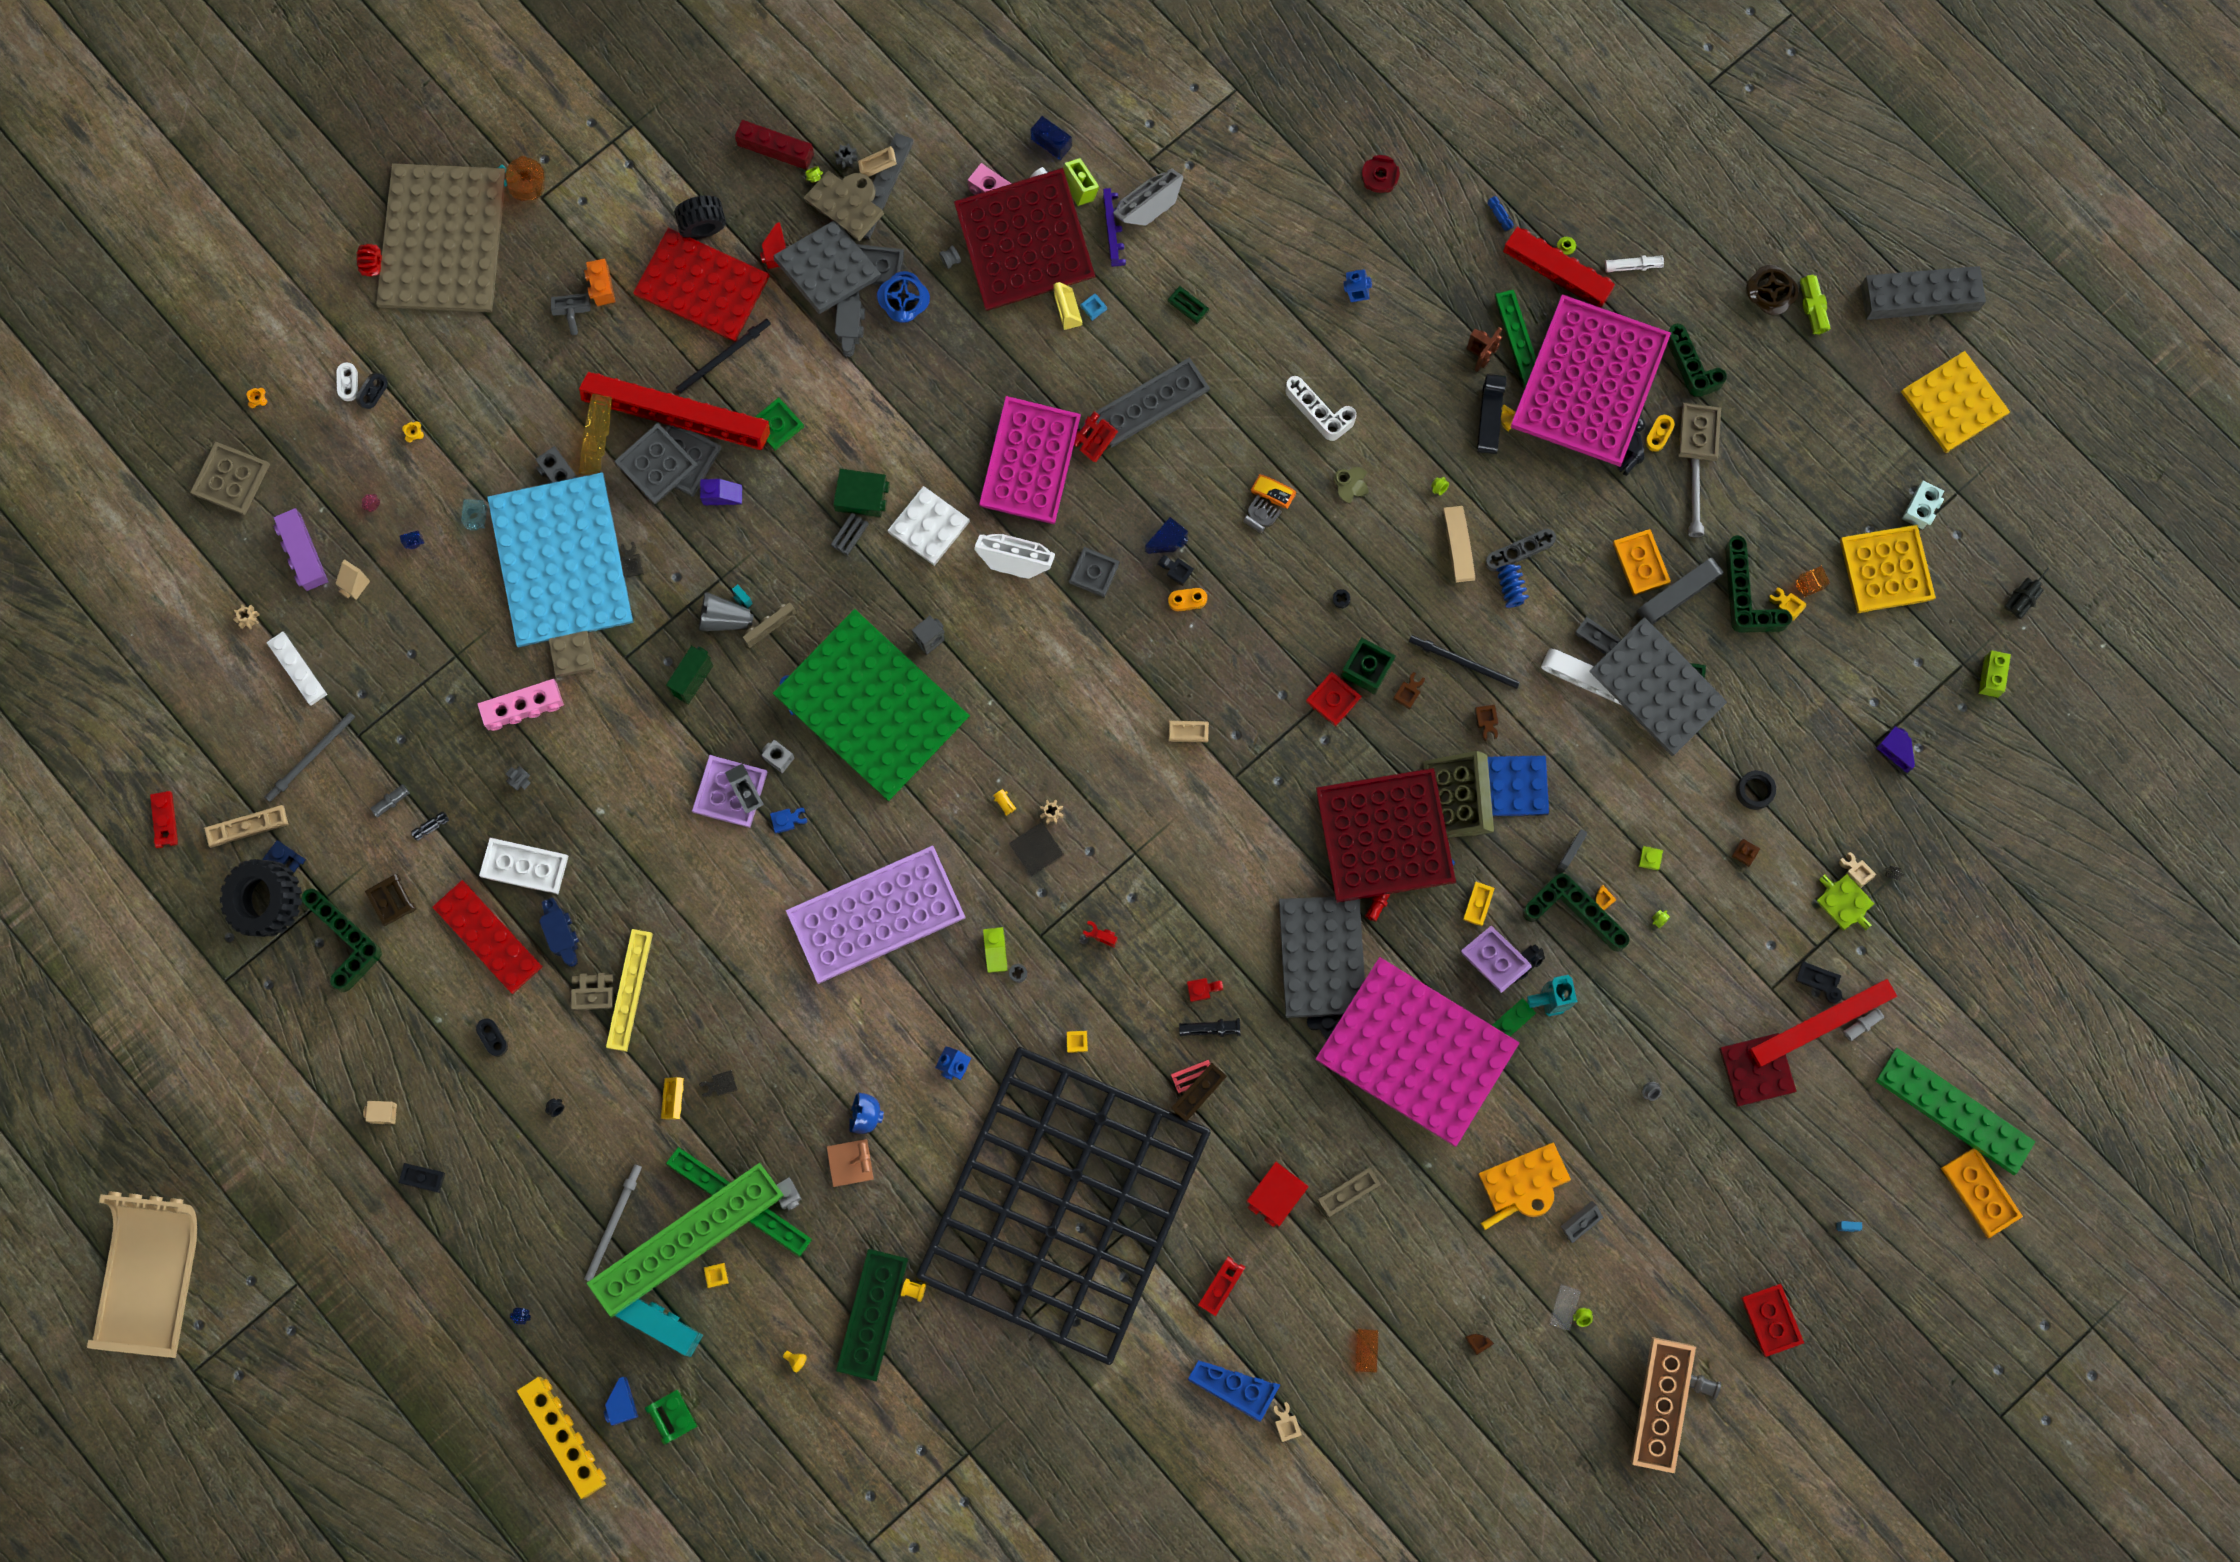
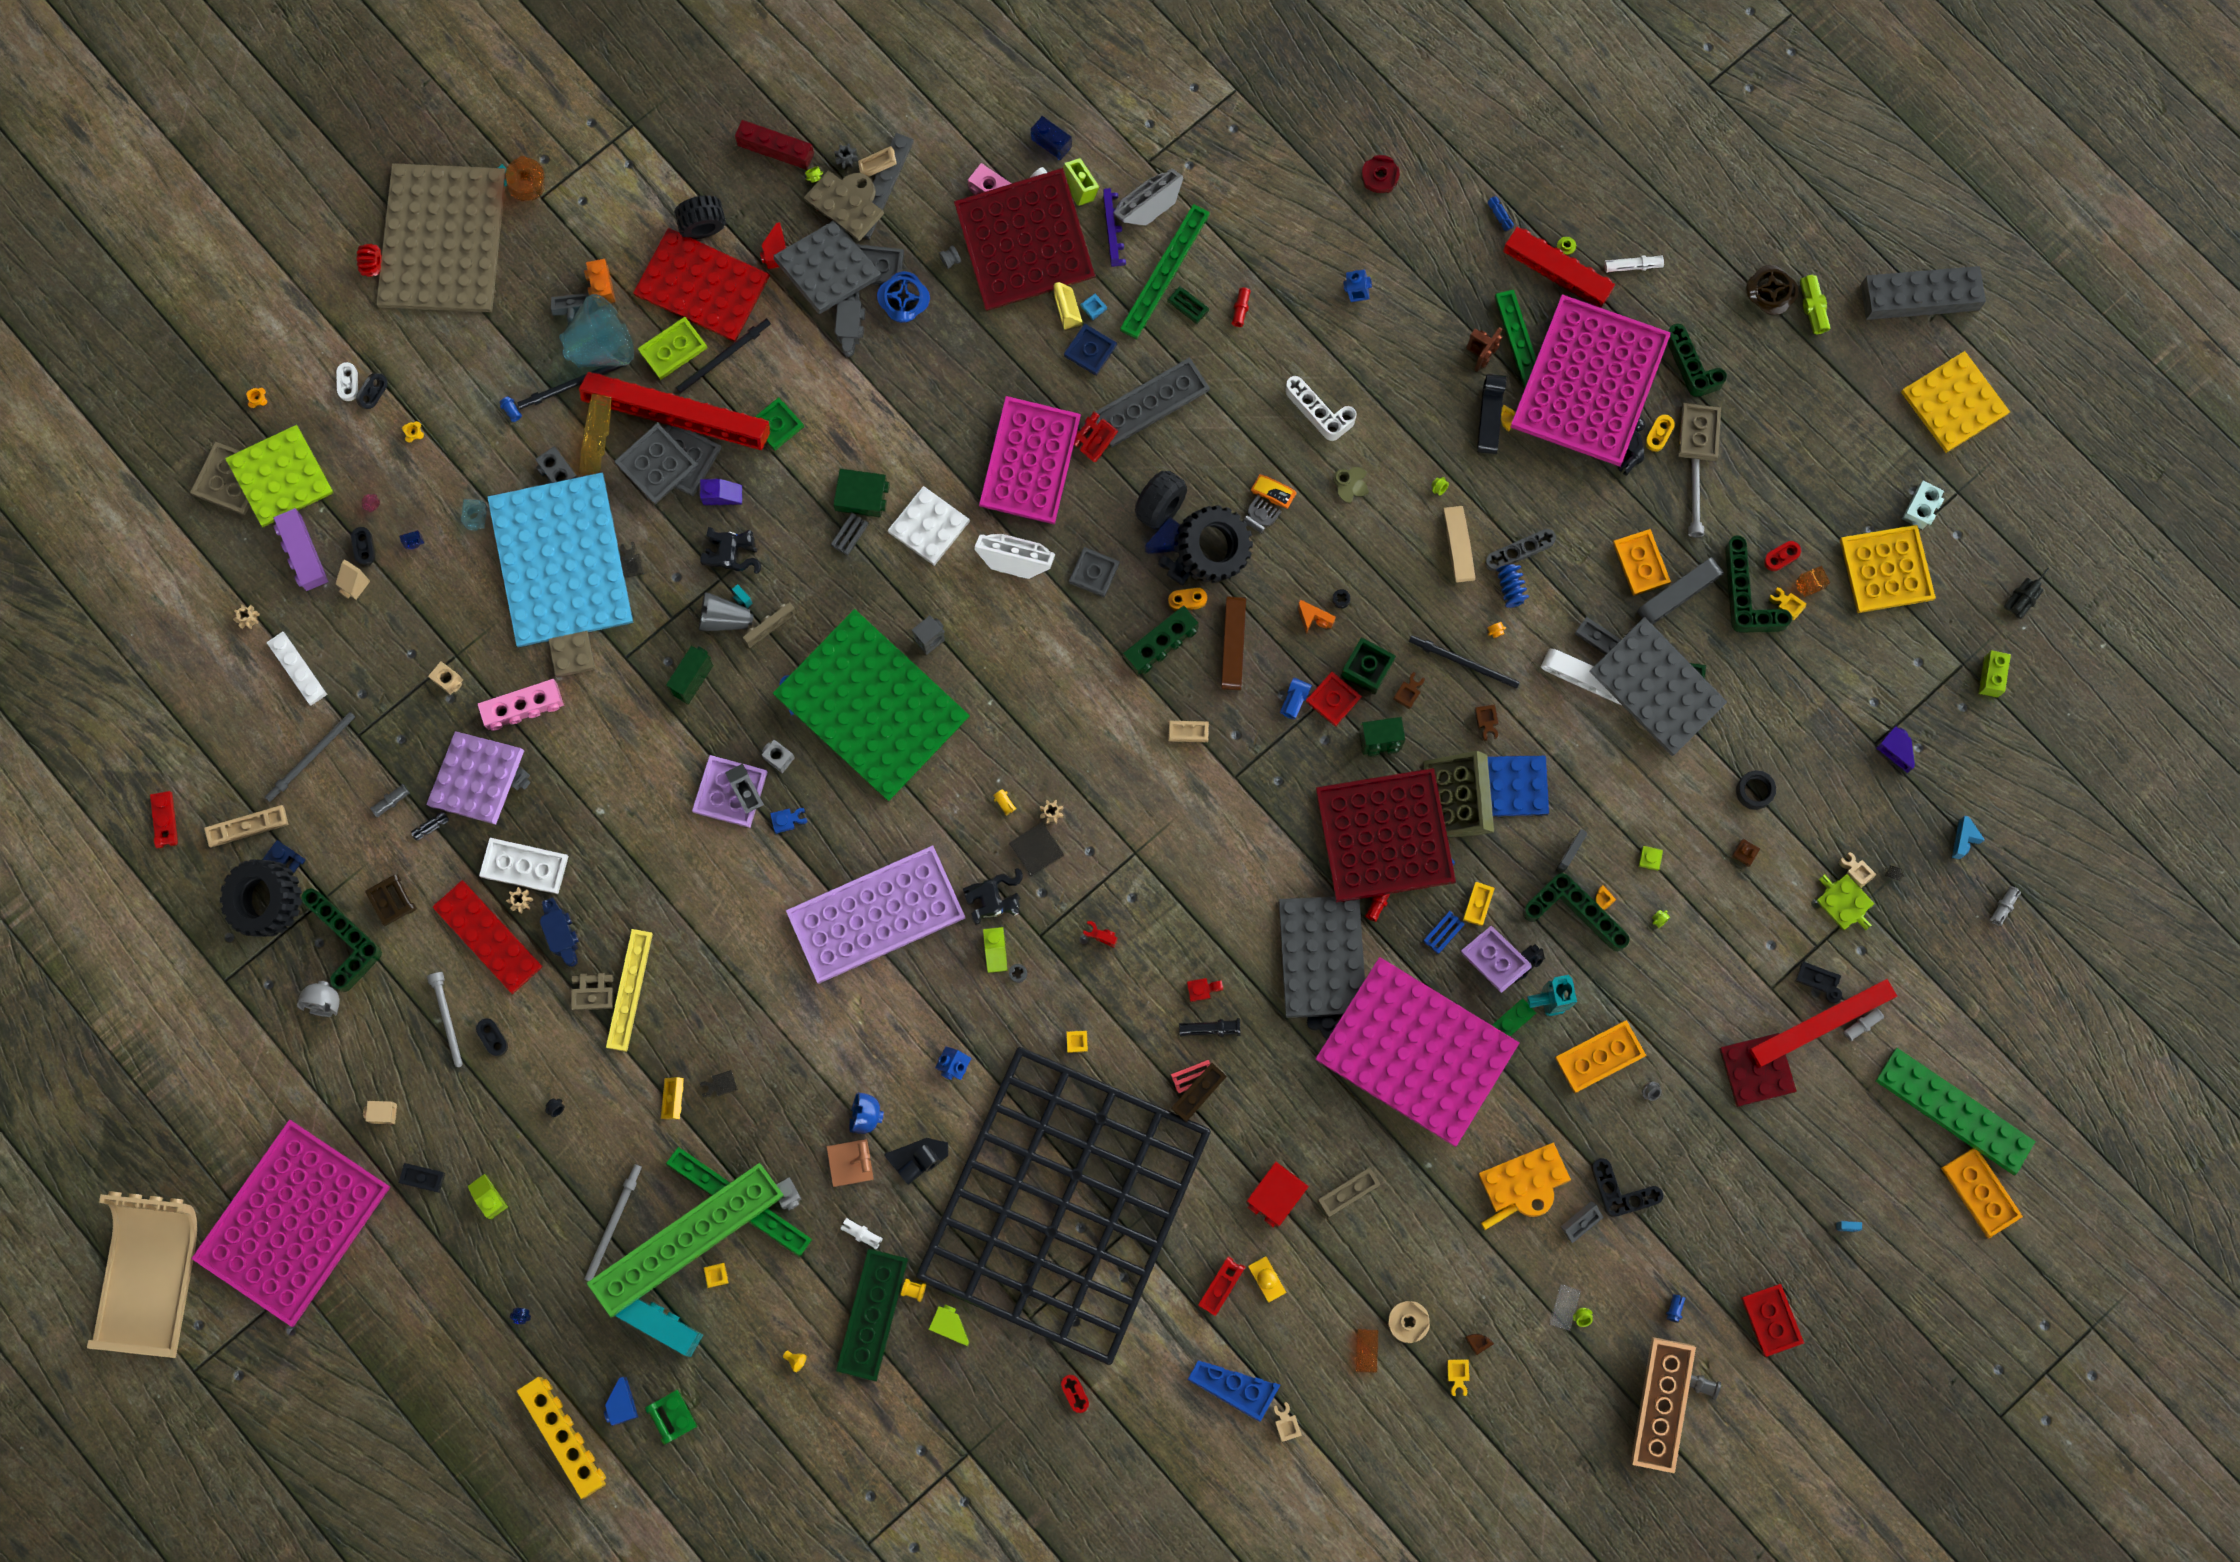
none -> dark pink plate [191,1120,391,1327]
none -> lime plate [225,425,333,527]
none -> light grey cylinder [297,981,340,1017]
none -> black plate [351,527,375,566]
none -> lavender plate [426,731,524,825]
none -> light grey piece [427,972,463,1067]
none -> tan brick [428,661,463,695]
none -> lime slope [468,1174,508,1219]
none -> blue pin [500,396,522,422]
none -> tan gear [506,887,533,914]
none -> black bar [517,358,627,410]
none -> clear light blue cone [559,294,634,368]
none -> lime plate [638,317,708,380]
none -> black animal [700,527,761,574]
none -> white pin [841,1218,883,1250]
none -> black panel [884,1138,948,1185]
none -> lime slope [929,1305,969,1347]
none -> black animal [963,868,1023,925]
none -> red beam [1061,1375,1089,1413]
none -> dark blue plate [1064,324,1117,376]
none -> green plate [1120,204,1210,340]
none -> dark green brick [1123,606,1199,676]
none -> black tyre [1135,471,1187,529]
none -> black tyre [1174,505,1253,583]
none -> reddish brown beam [1221,596,1246,690]
none -> red pin [1231,287,1251,327]
none -> yellow tile [1248,1256,1287,1303]
none -> blue piece [1280,677,1312,719]
none -> orange slope [1298,600,1336,633]
none -> dark green brick [1359,717,1406,757]
none -> tan plate [1388,1301,1430,1343]
none -> blue tile [1423,911,1465,954]
none -> yellow plate [1447,1360,1469,1396]
none -> light orange plate [1487,622,1506,638]
none -> light orange plate [1555,1020,1646,1094]
none -> black beam [1592,1158,1664,1217]
none -> blue pin [1666,1294,1686,1323]
none -> red plate [1764,541,1801,571]
none -> dark azure slope [1952,816,1984,859]
none -> light grey pin [1990,886,2021,926]

